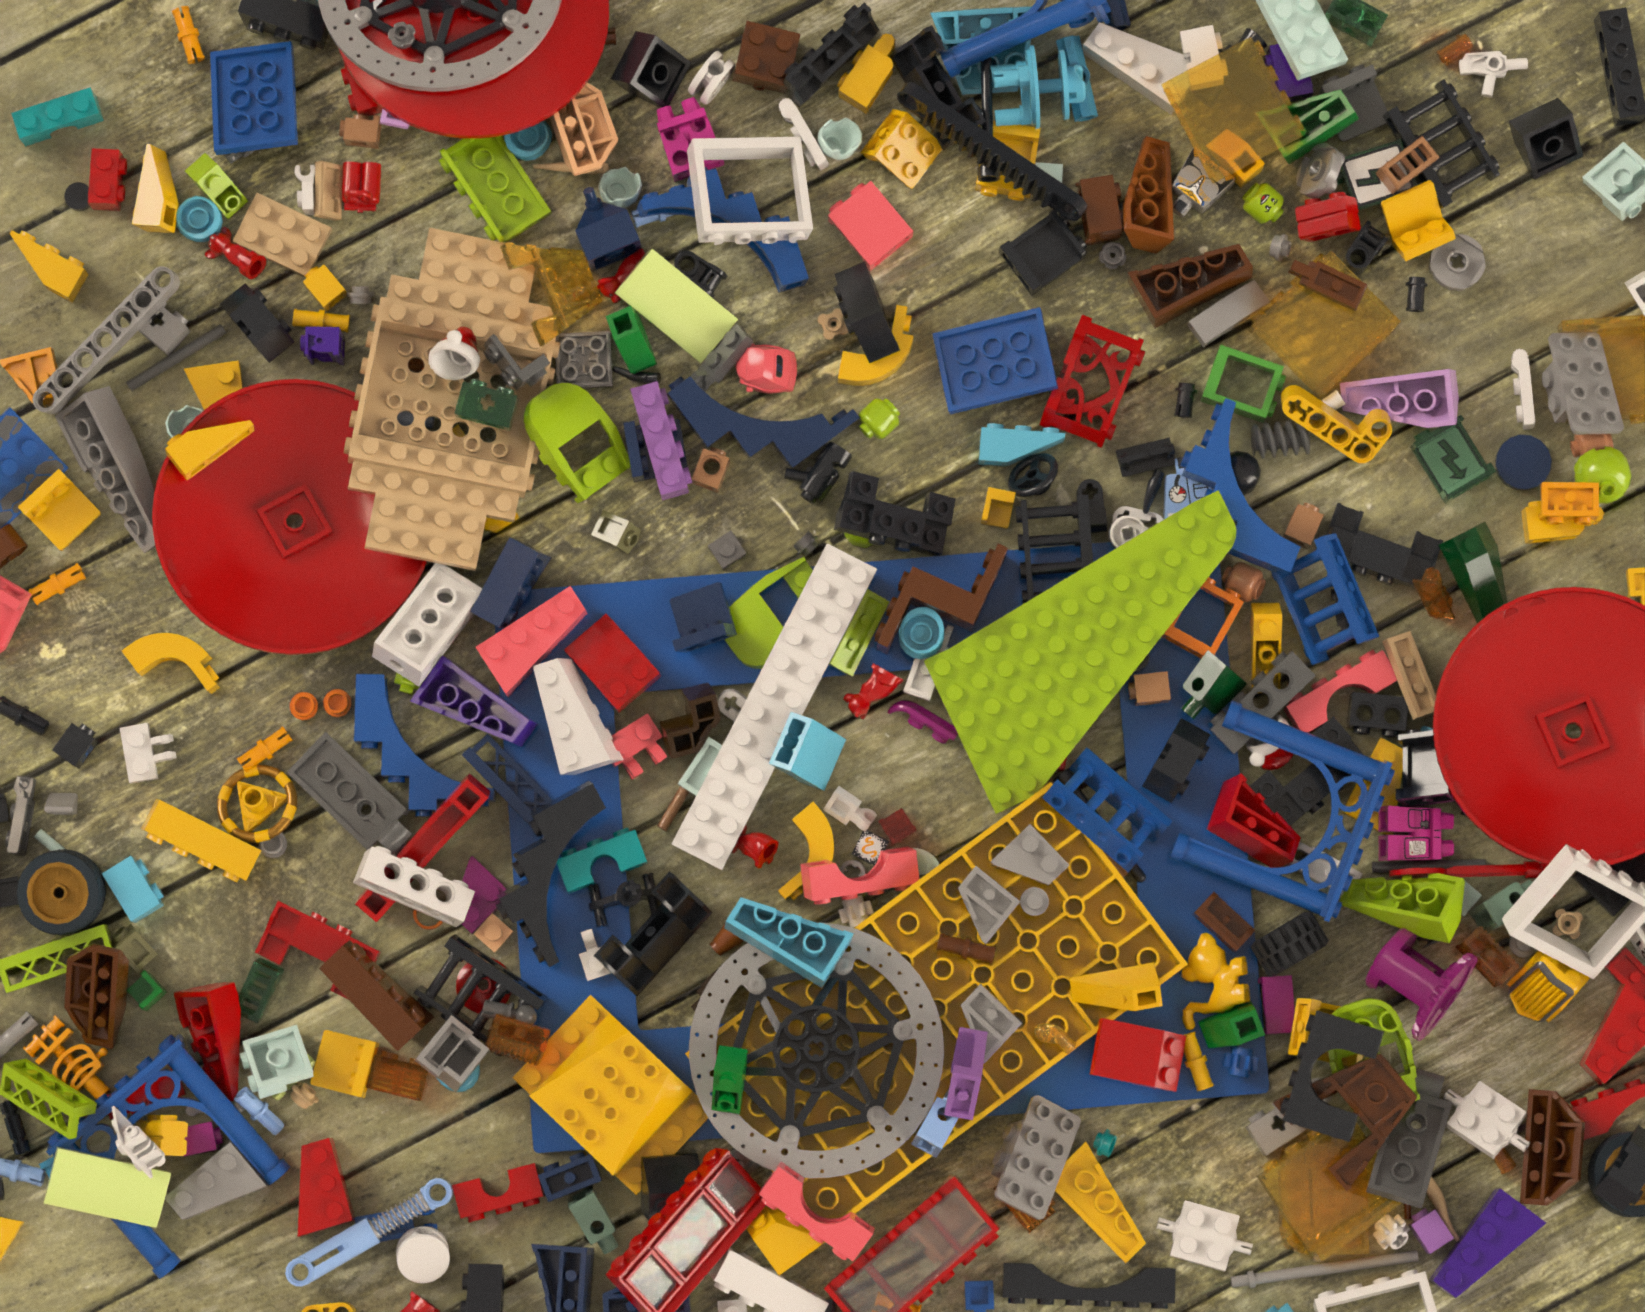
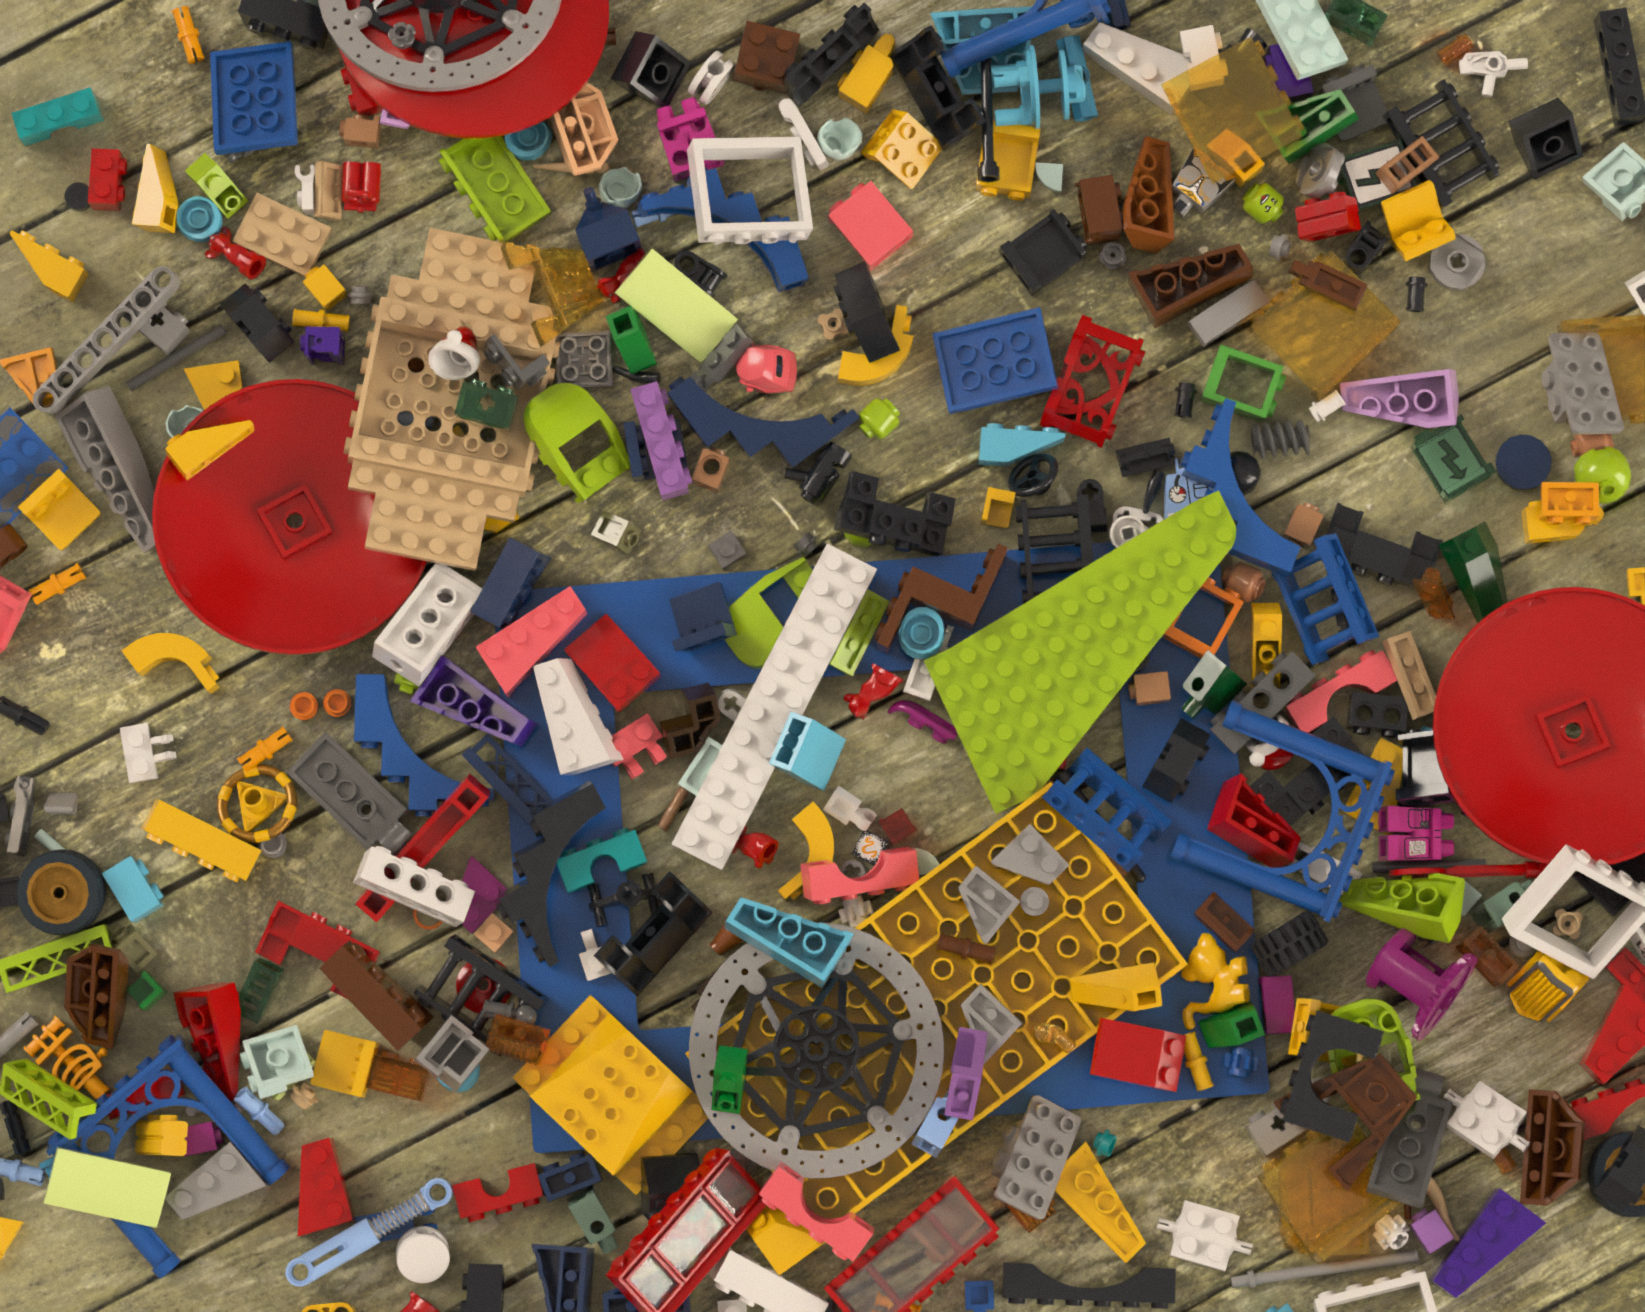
black brick [52,723,99,769] -> none
white hinge [112,1106,166,1179] -> none
black gear [897,82,1087,221] -> none
yellow beam [1281,385,1392,463] -> none
white hinge [1511,348,1535,430] -> none

